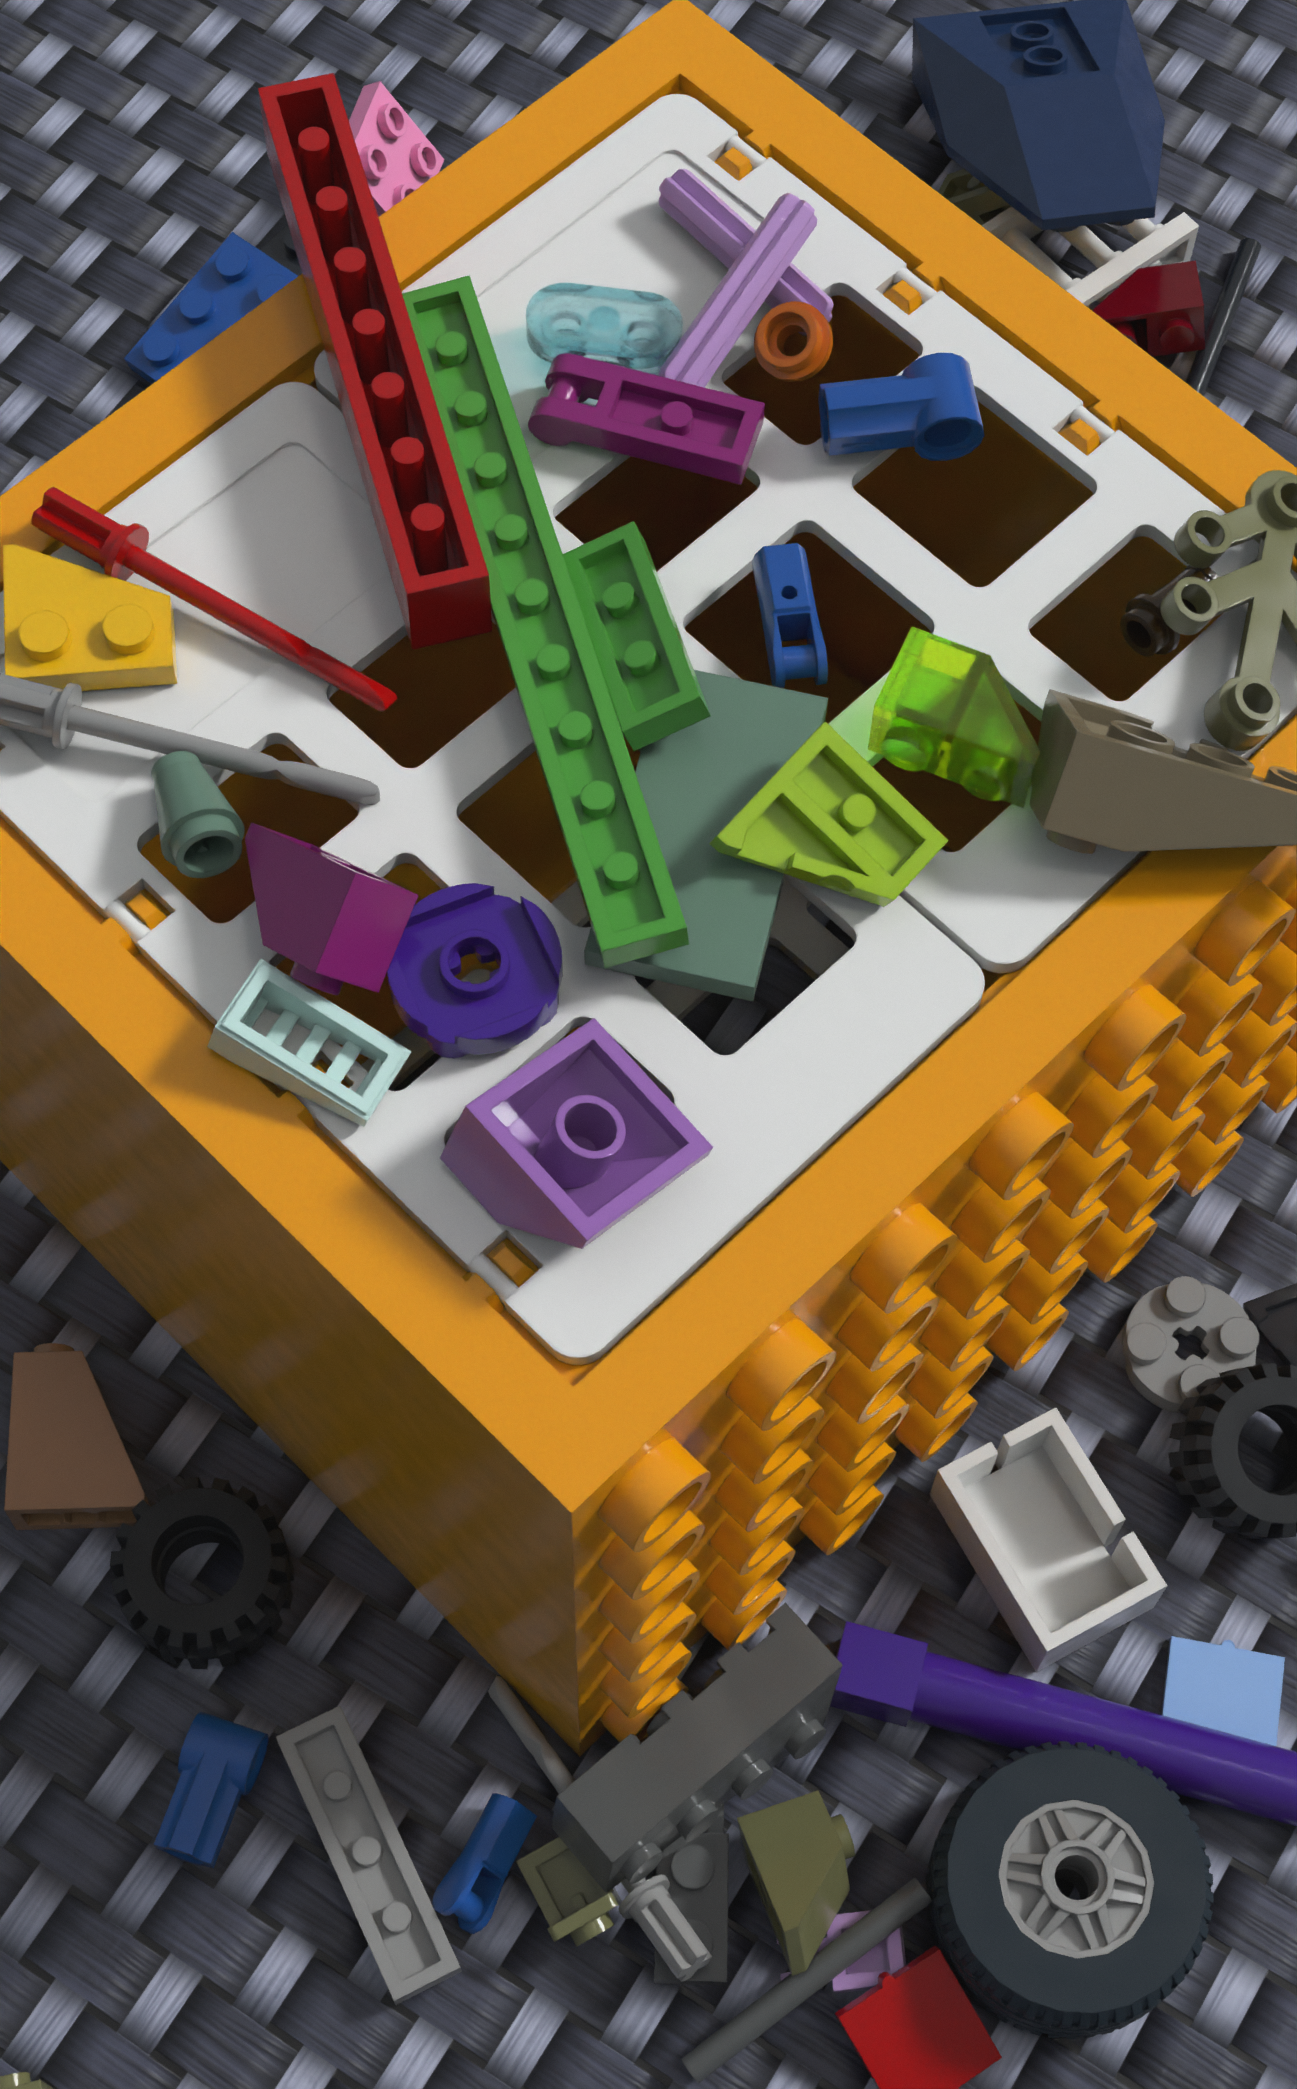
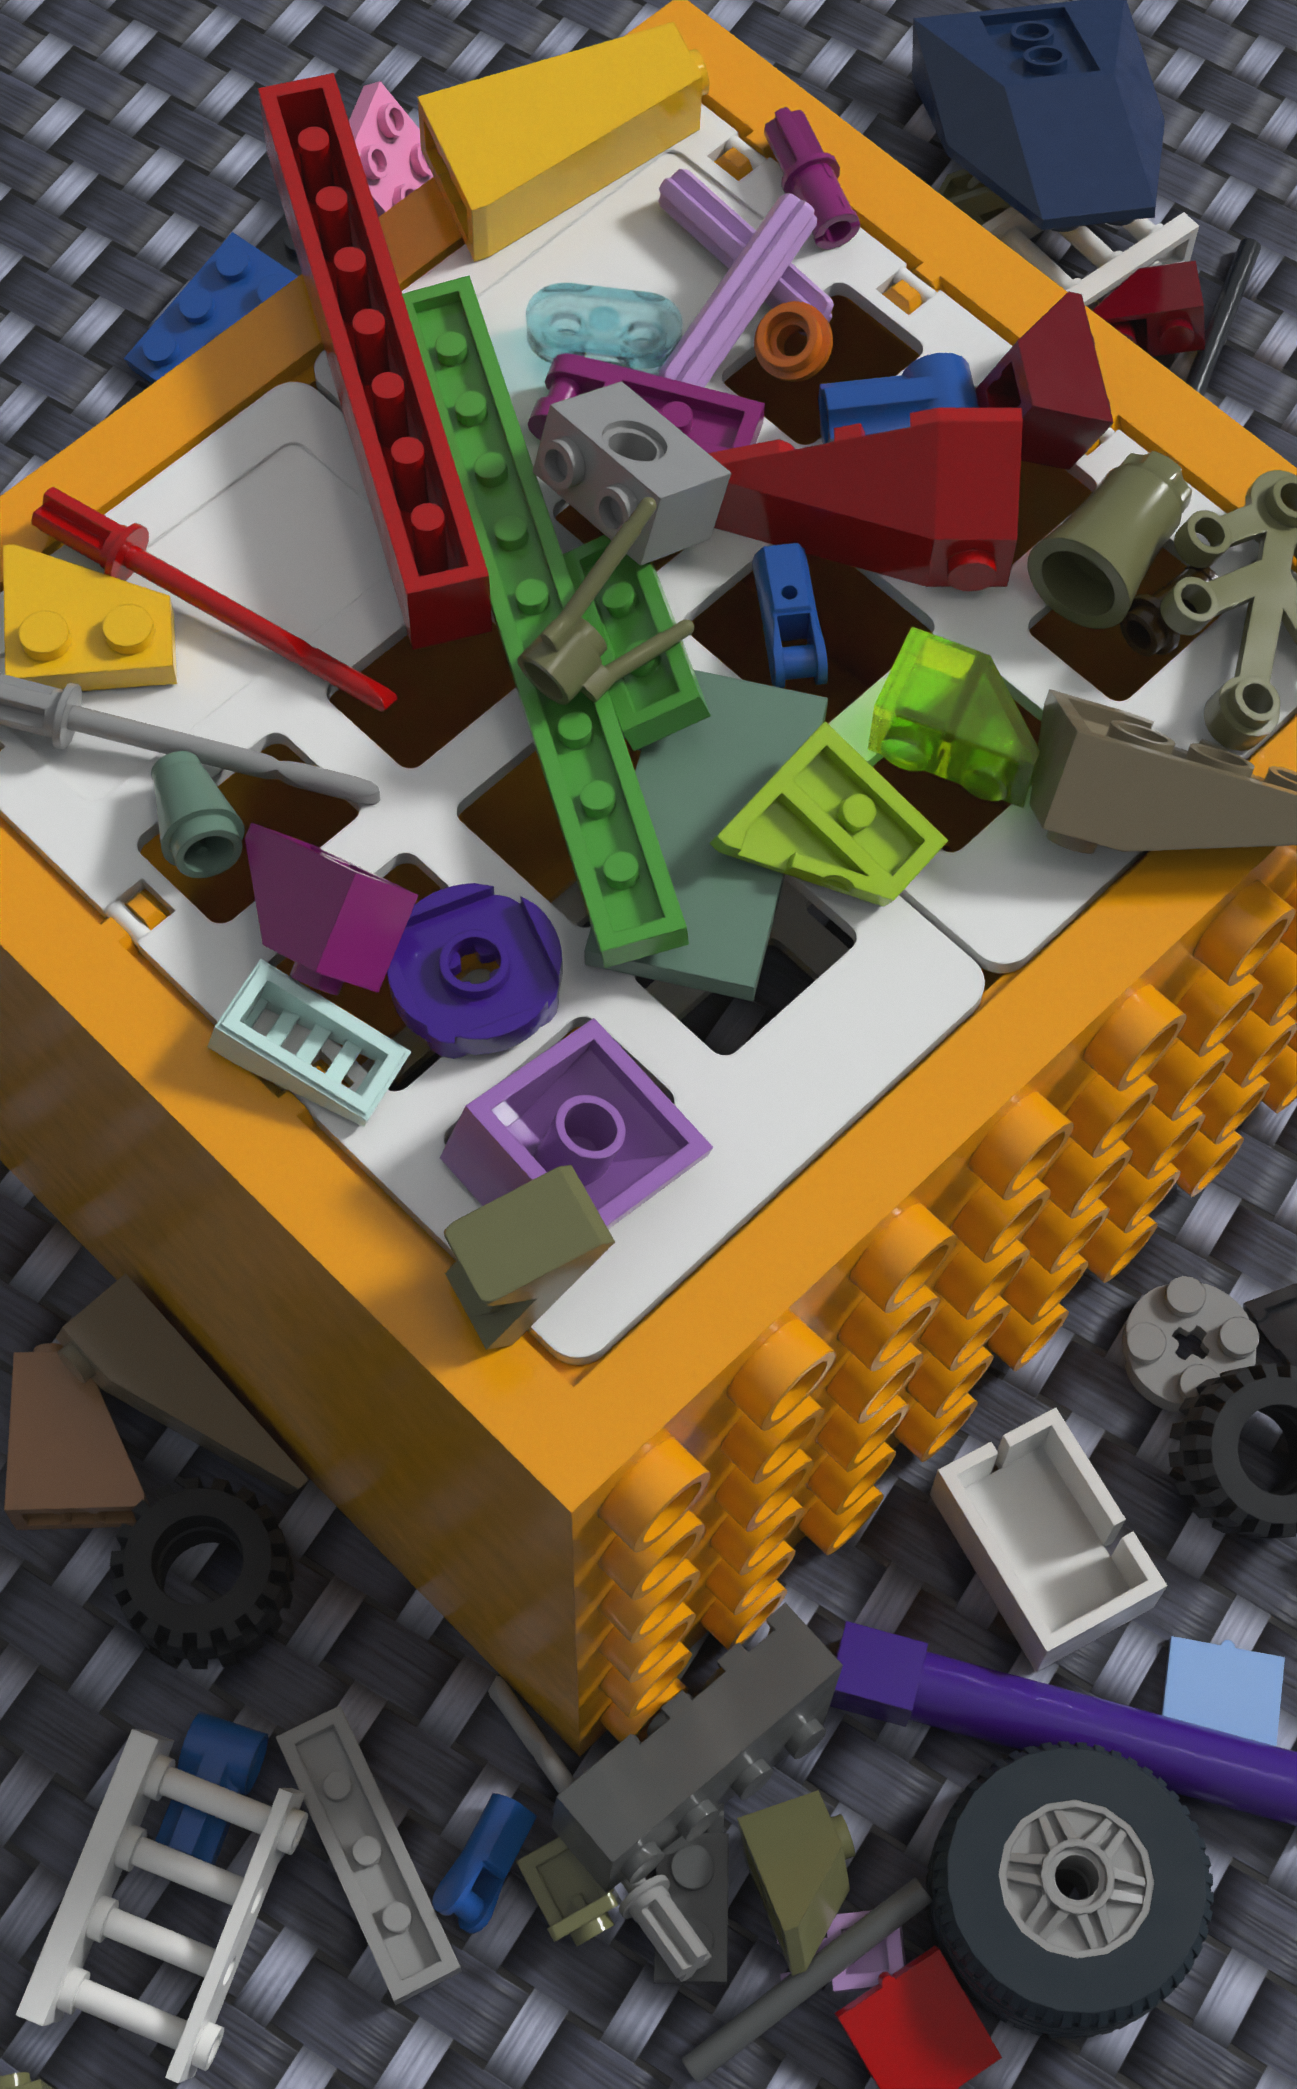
none -> white fence [16,1729,308,2083]
none -> dark tan wedge [56,1273,309,1496]
none -> yellow slope [418,22,709,262]
none -> olive slope [444,1165,615,1350]
none -> olive plant [517,497,694,705]
none -> light grey brick [533,381,731,566]
none -> red wedge [708,408,1023,591]
none -> magenta axle [764,107,860,249]
none -> dark red slope [975,291,1114,470]
none -> olive plant [1027,451,1192,629]

